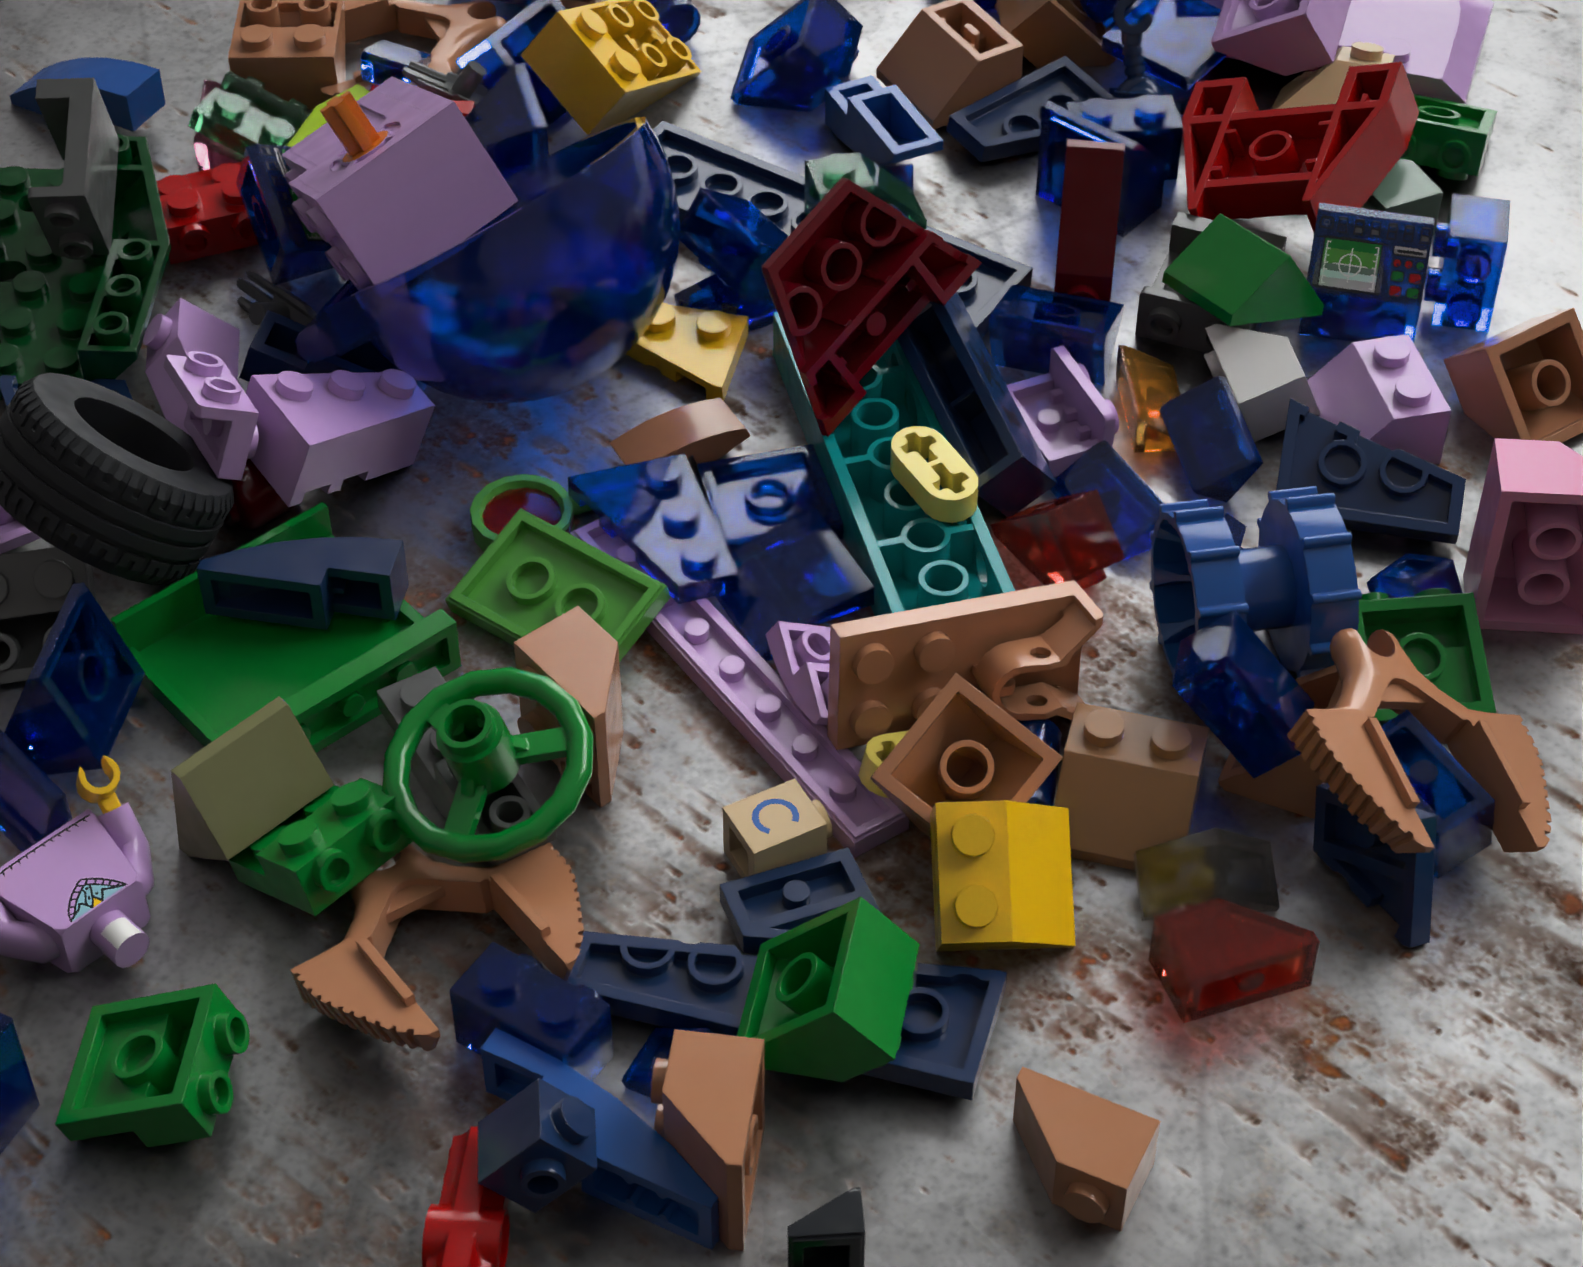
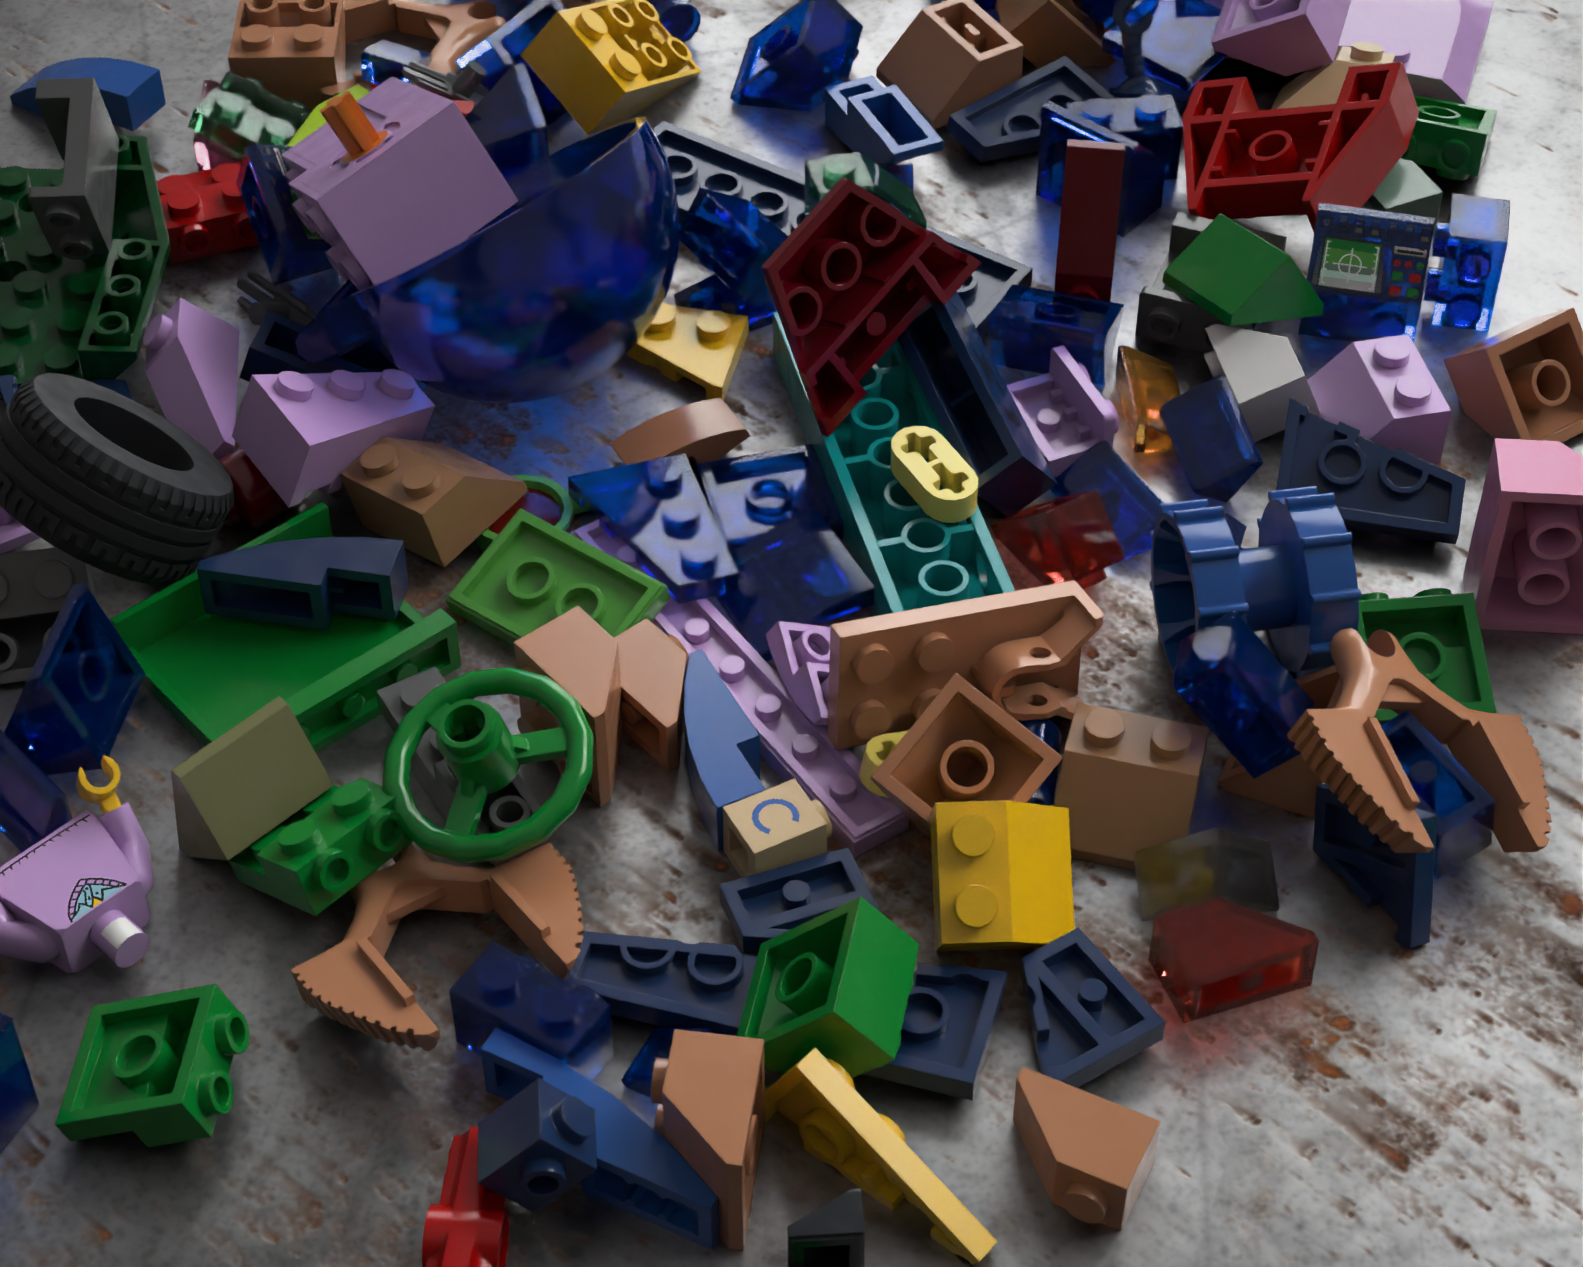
lavender bracket [163,351,259,481] -> none
clear blue slope [1367,553,1463,598] -> none
none -> medium nougat slope [340,436,528,568]
none -> nougat slope [614,618,689,772]
none -> slope [684,649,766,852]
none -> yellow wing [765,1047,998,1265]
none -> dark blue wing [1020,927,1165,1088]

